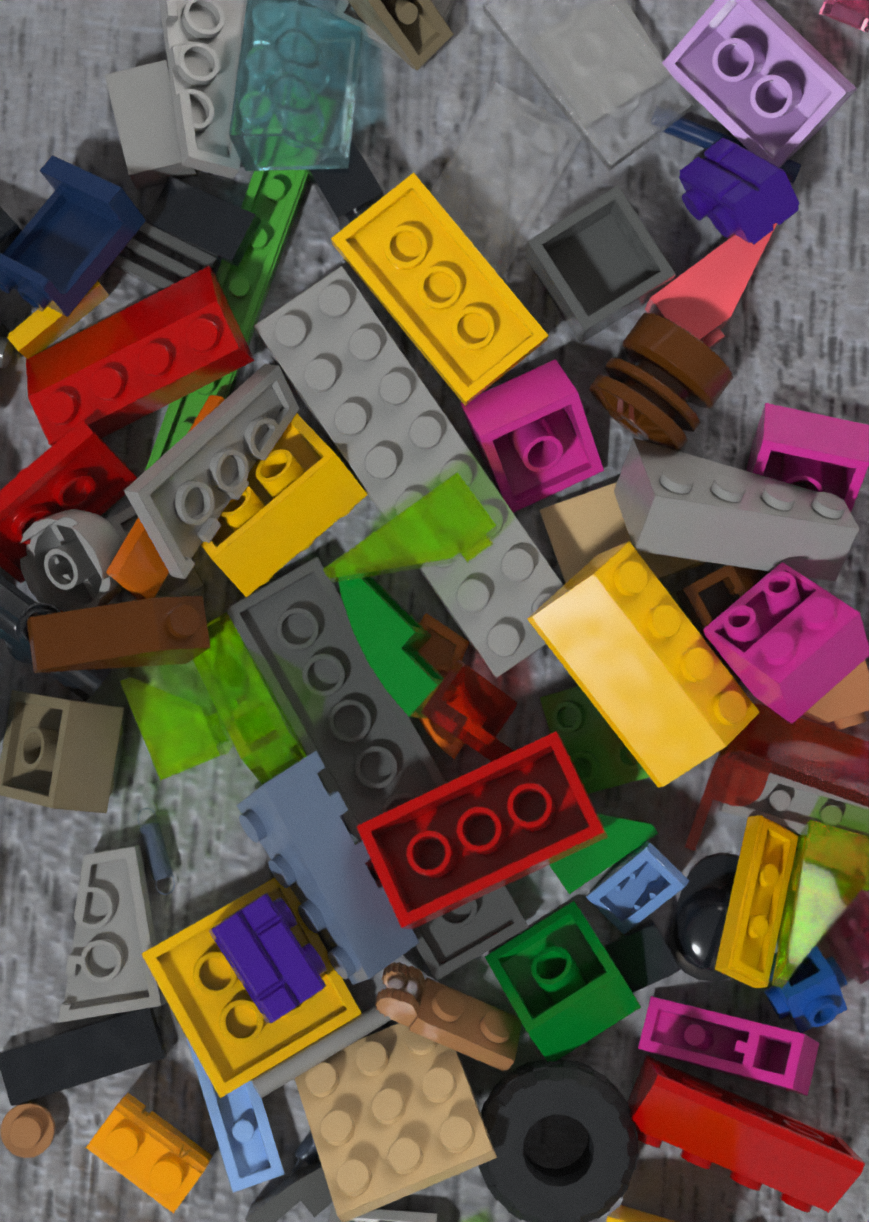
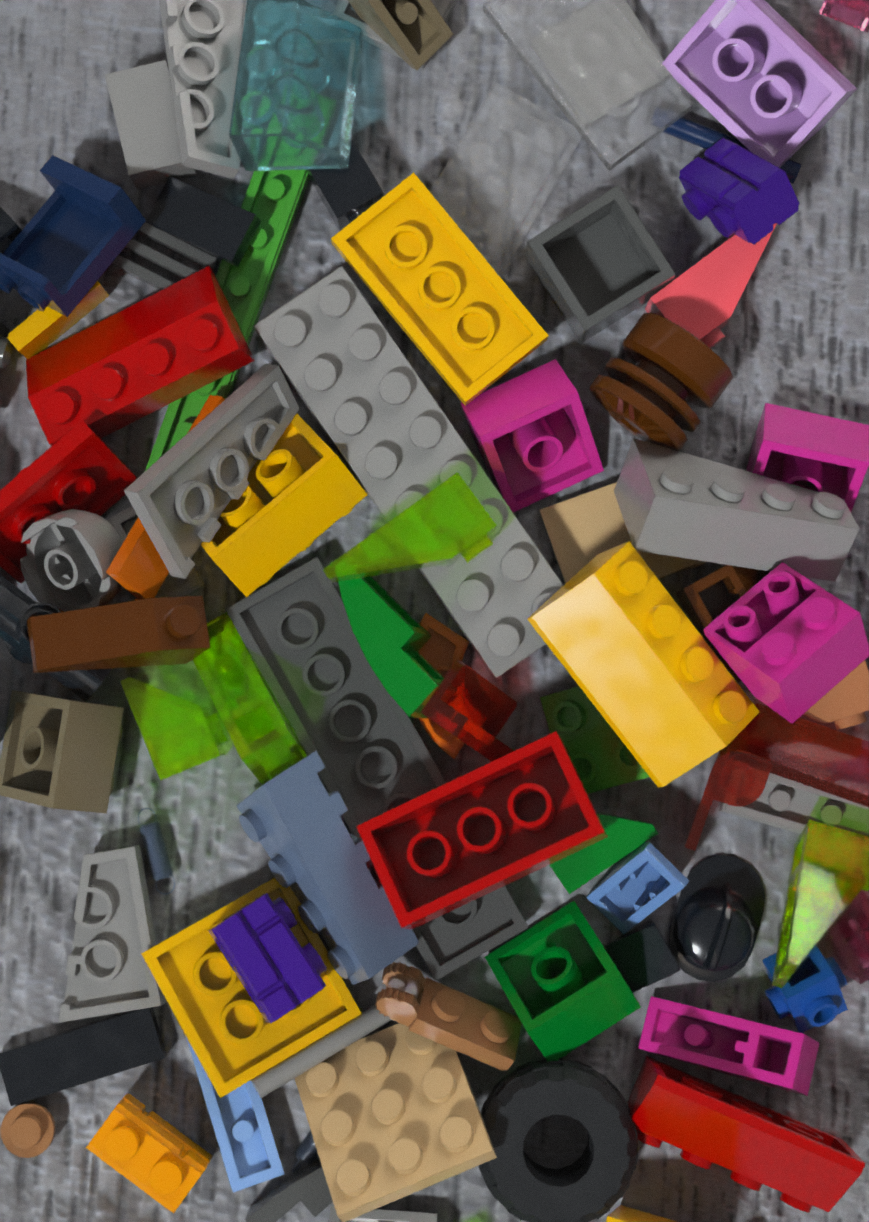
yellow tile [715,815,799,988] -> none

